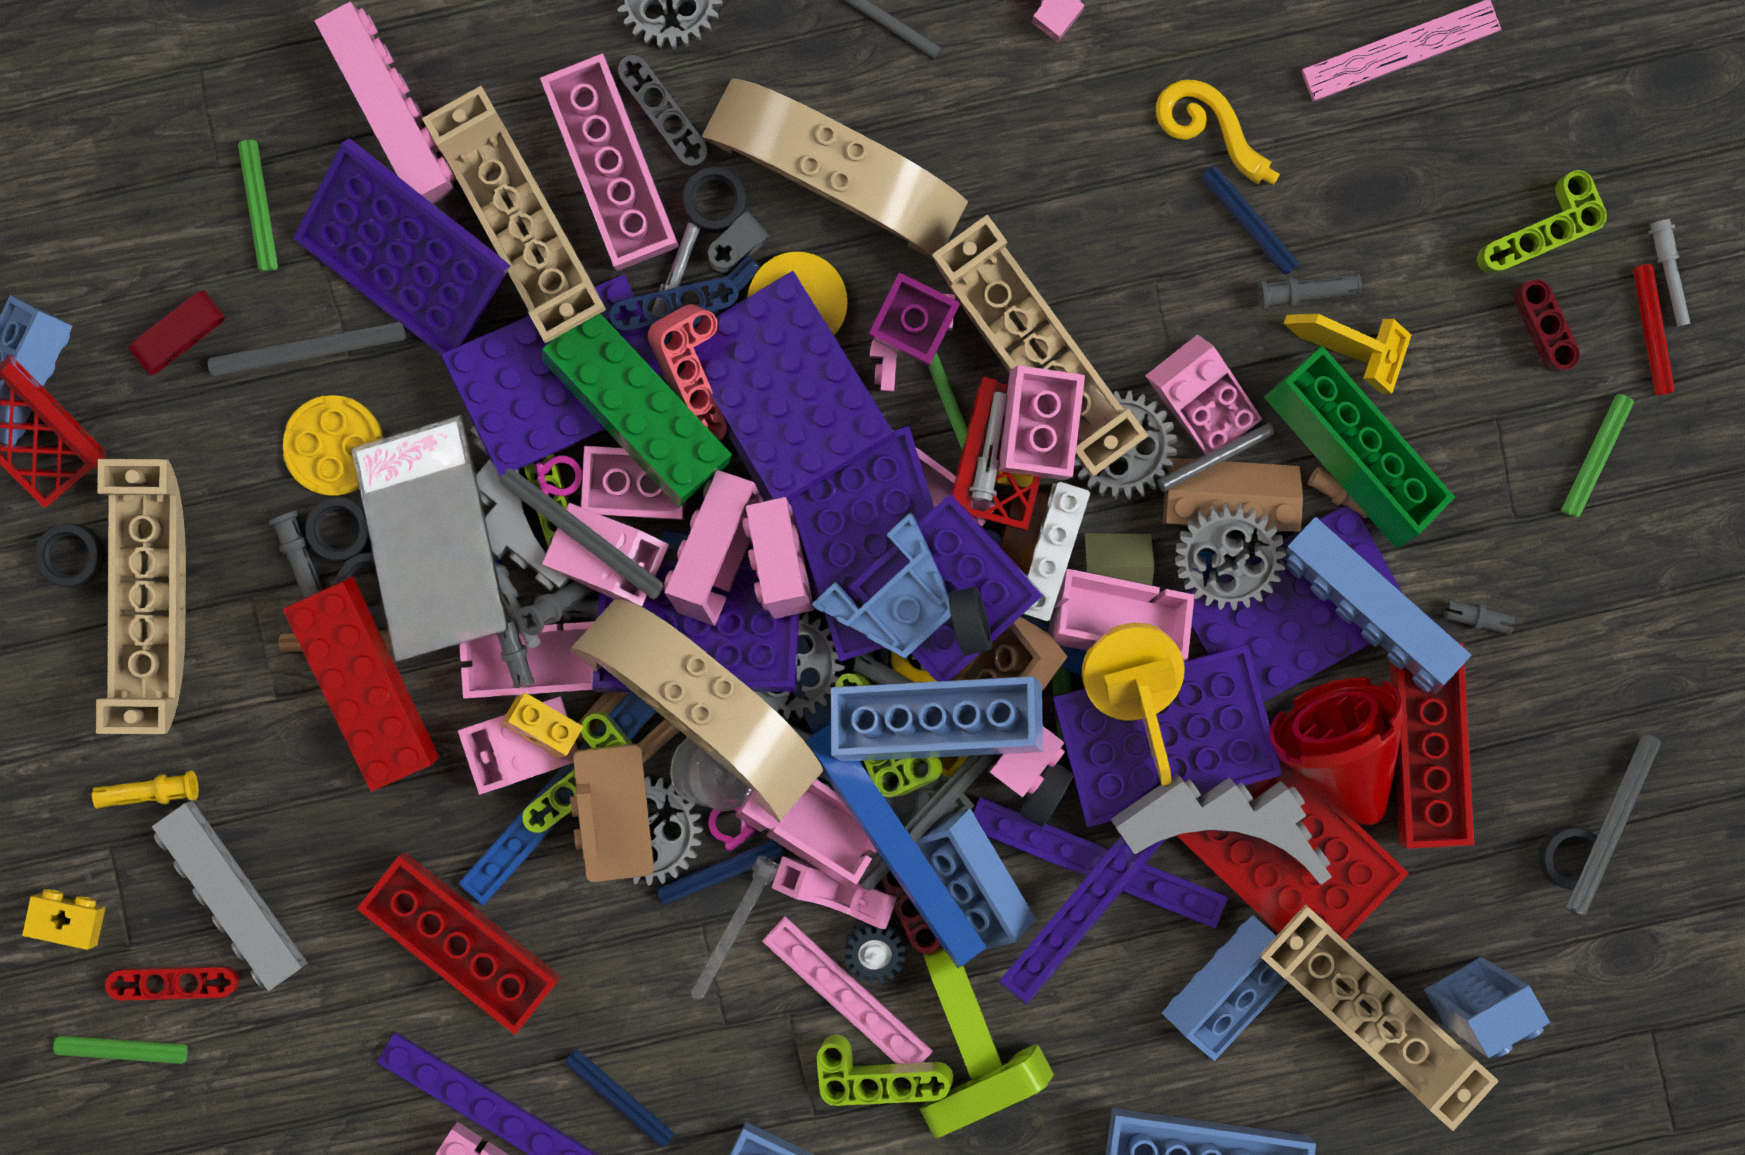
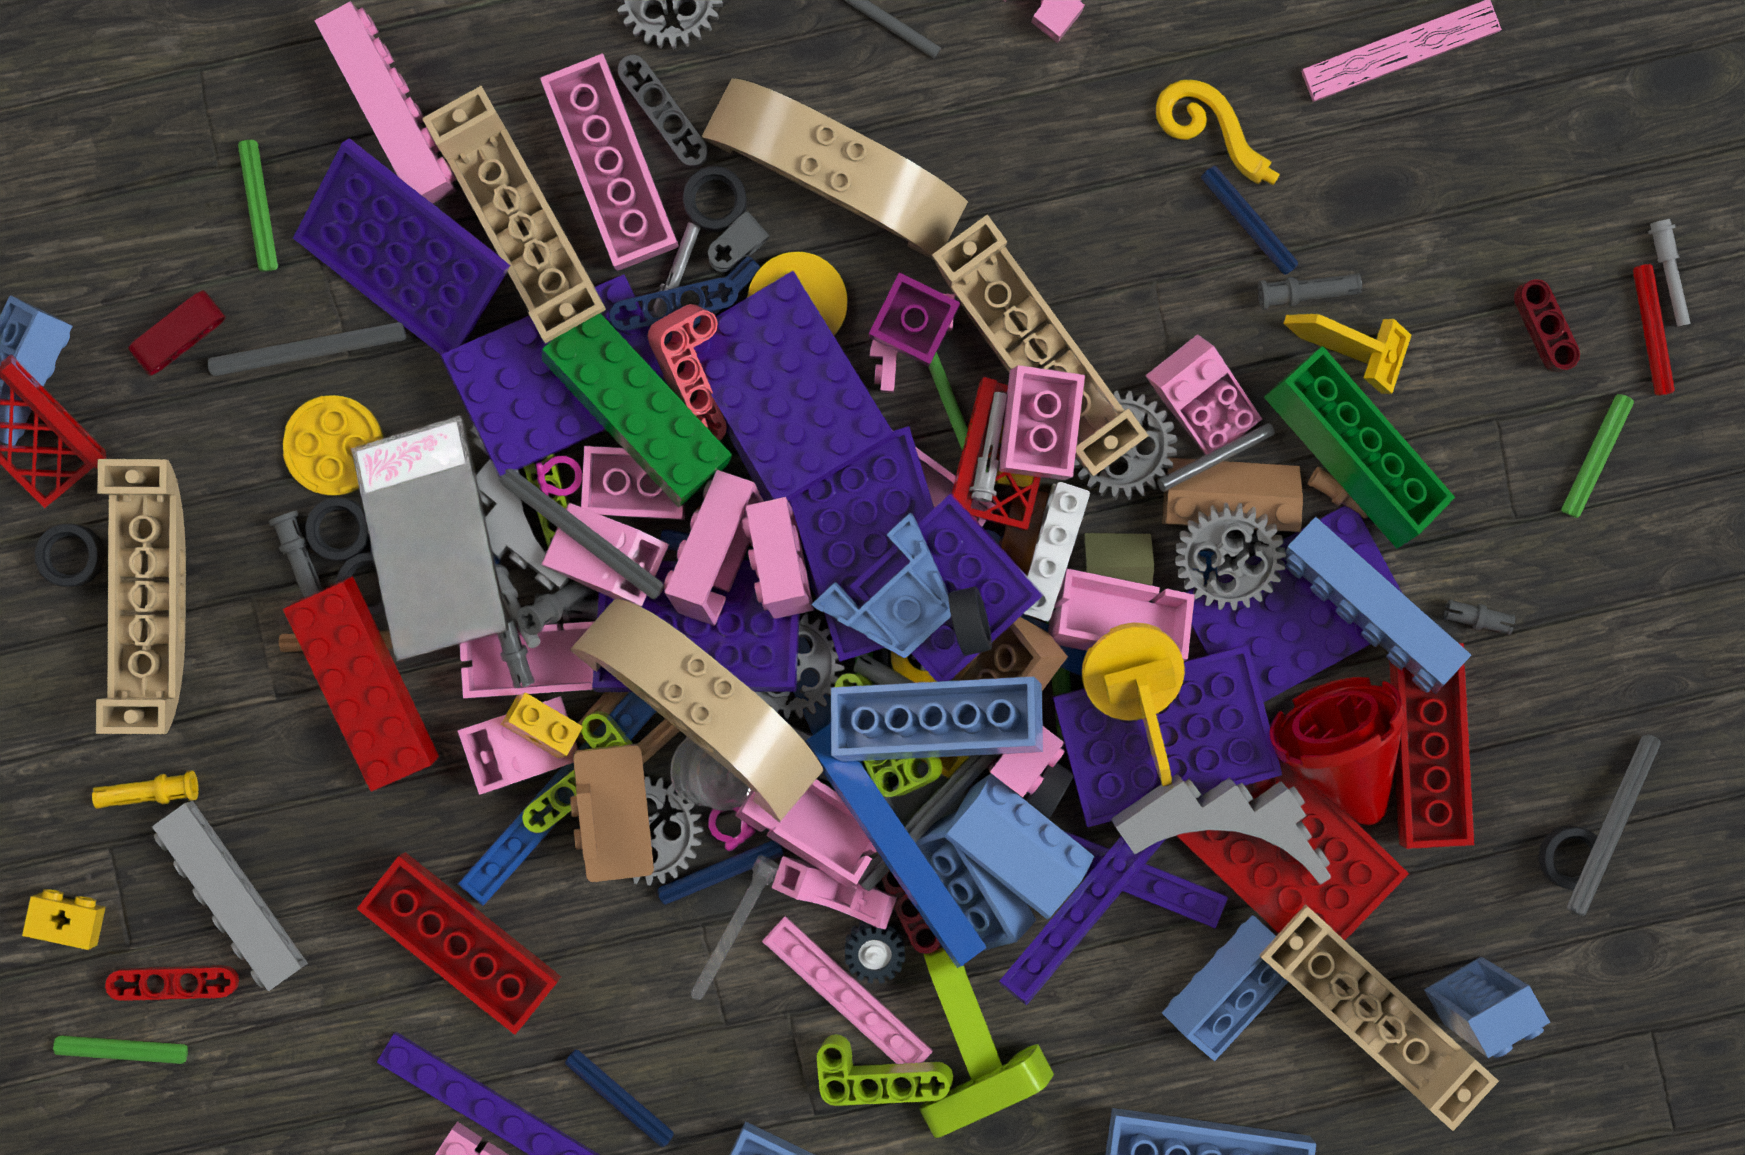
lime beam [1477,170,1607,274] -> none
none -> medium blue slope [944,773,1094,919]

